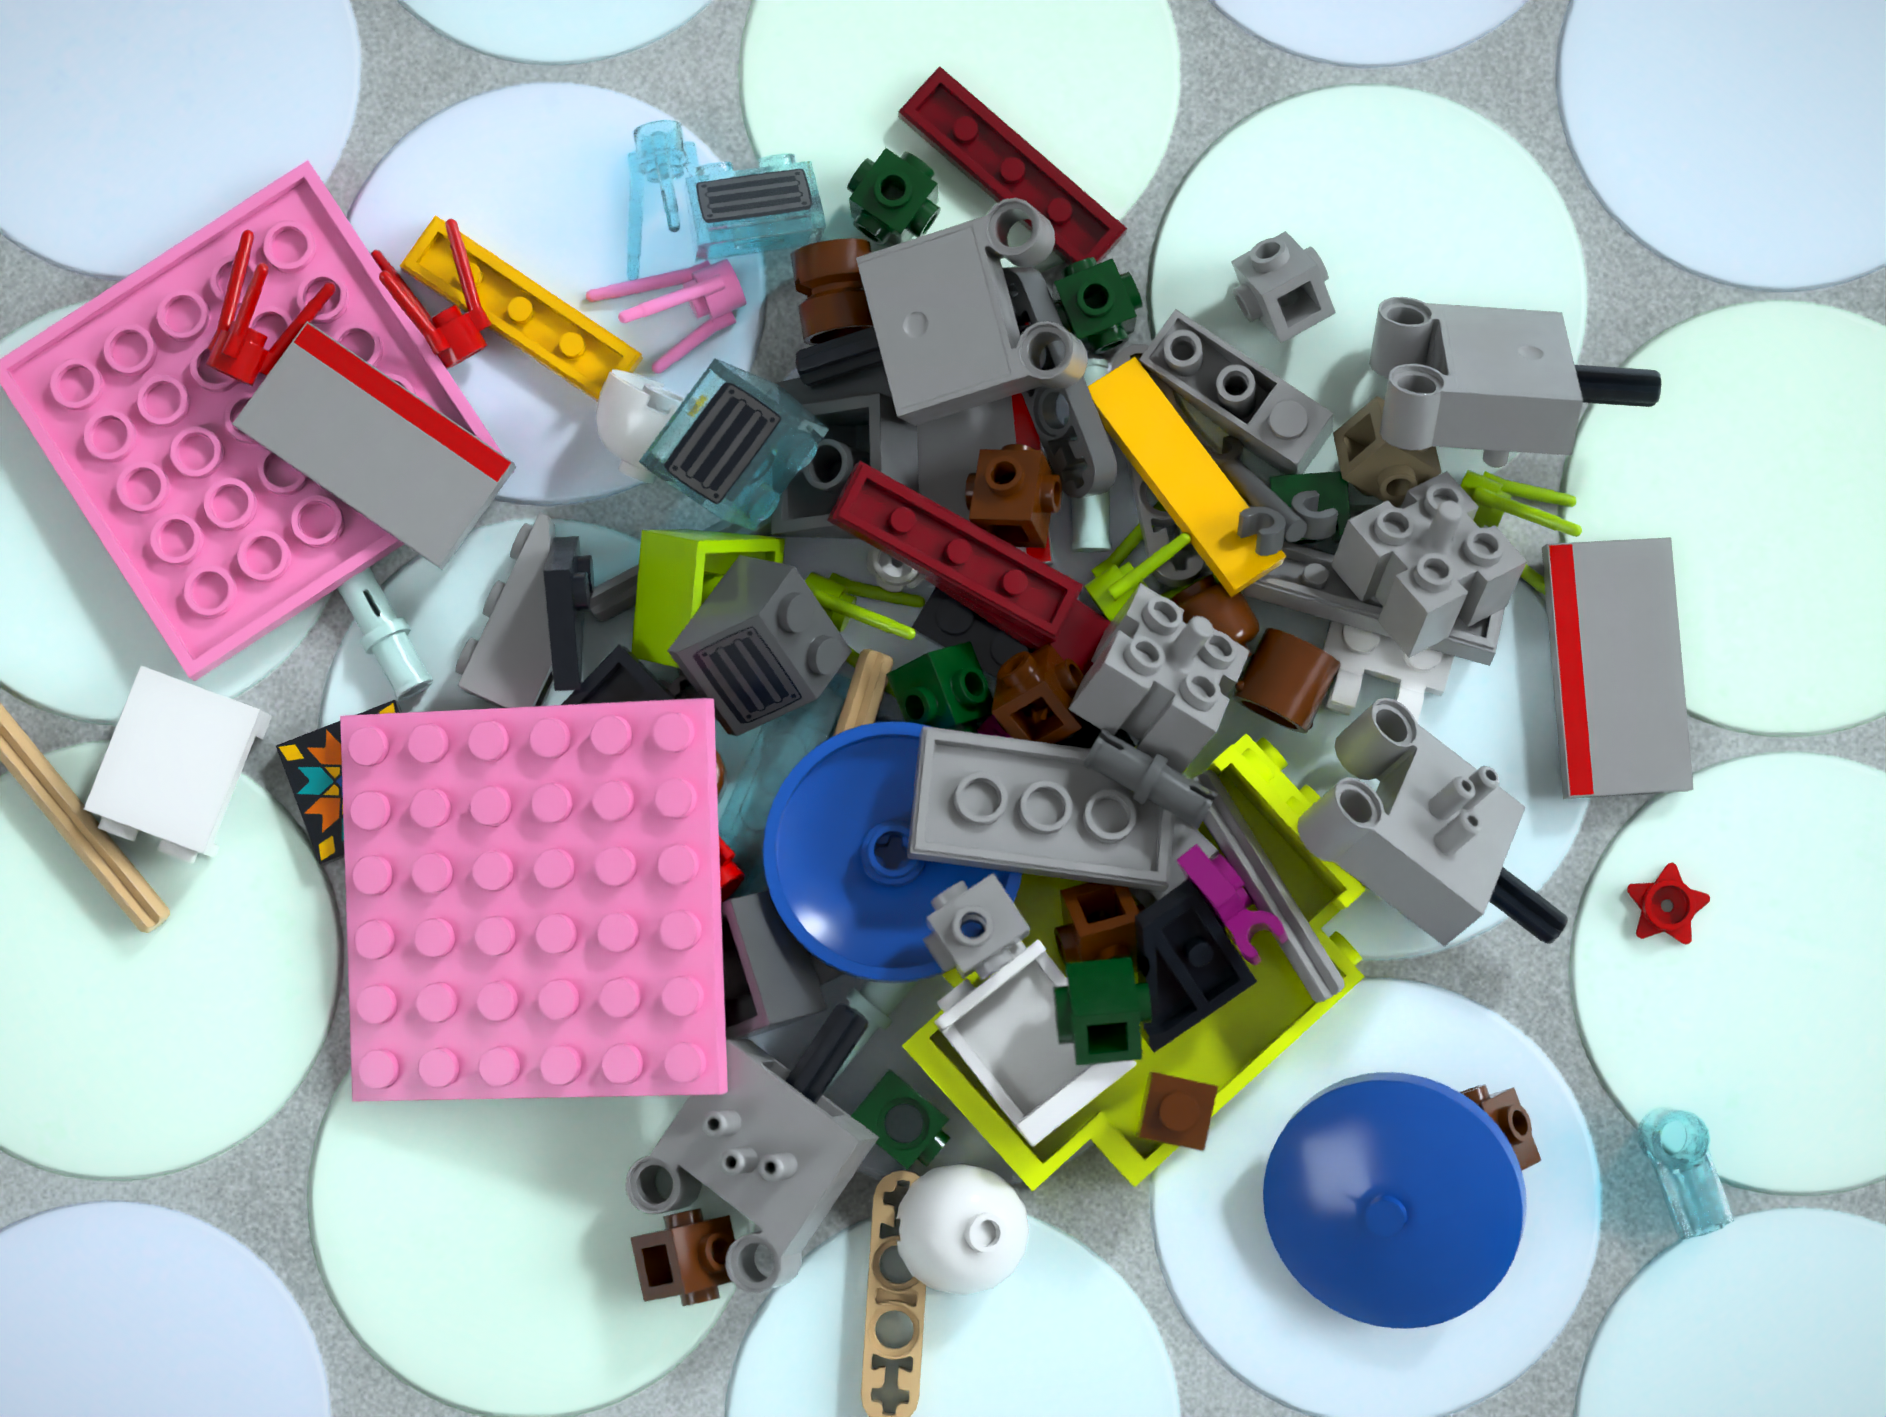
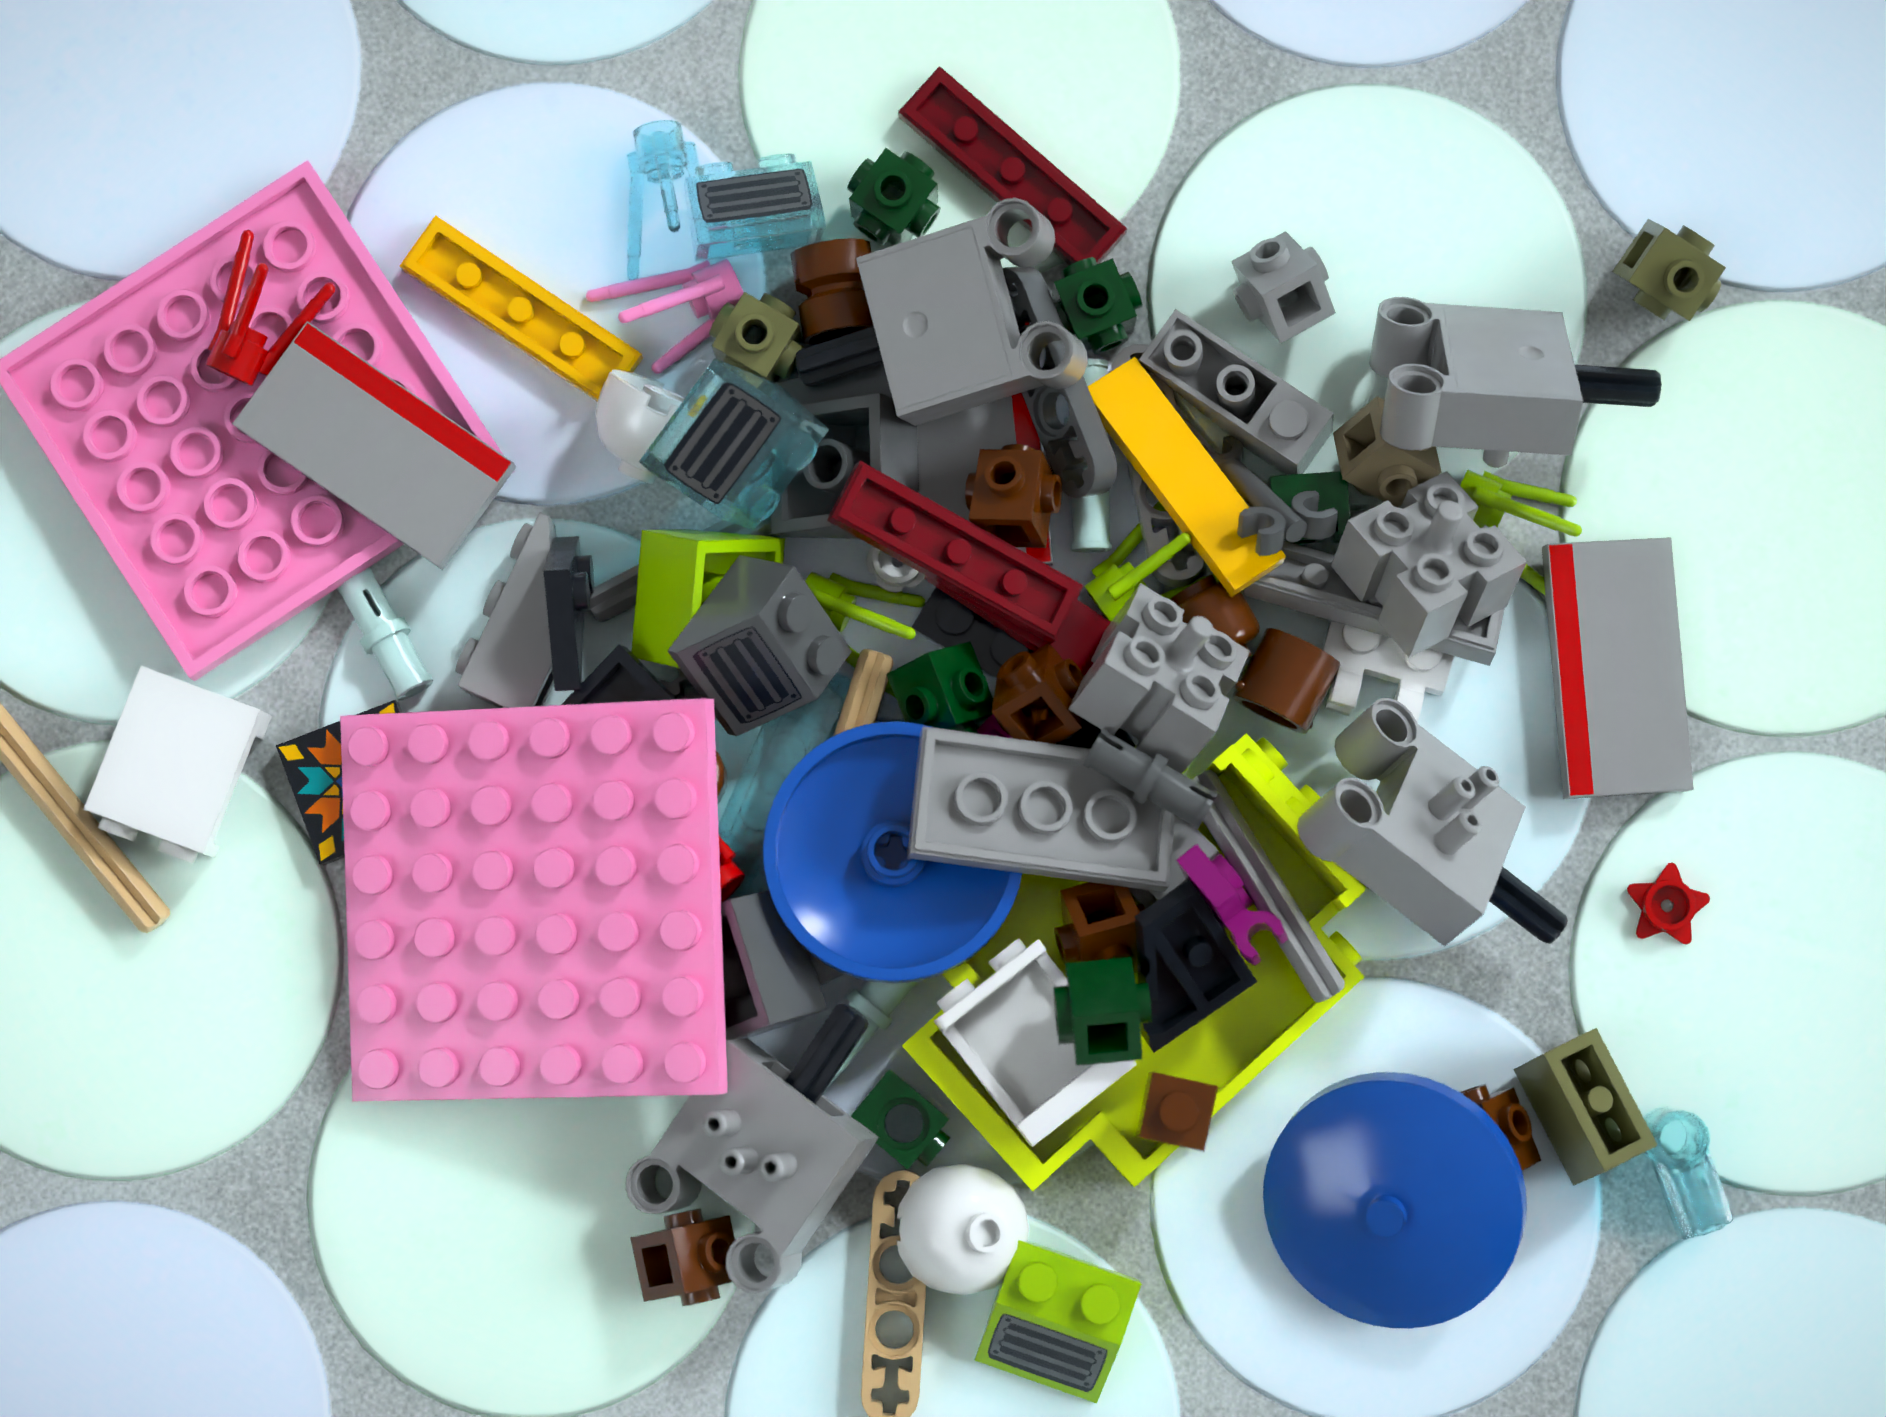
red plant [371,219,492,369] -> none
light grey brick [923,873,1030,980] -> none
none -> olive brick [709,291,805,392]
none -> lime slope [974,1240,1142,1404]
none -> olive brick [1513,1027,1658,1186]
none -> olive brick [1612,218,1726,321]

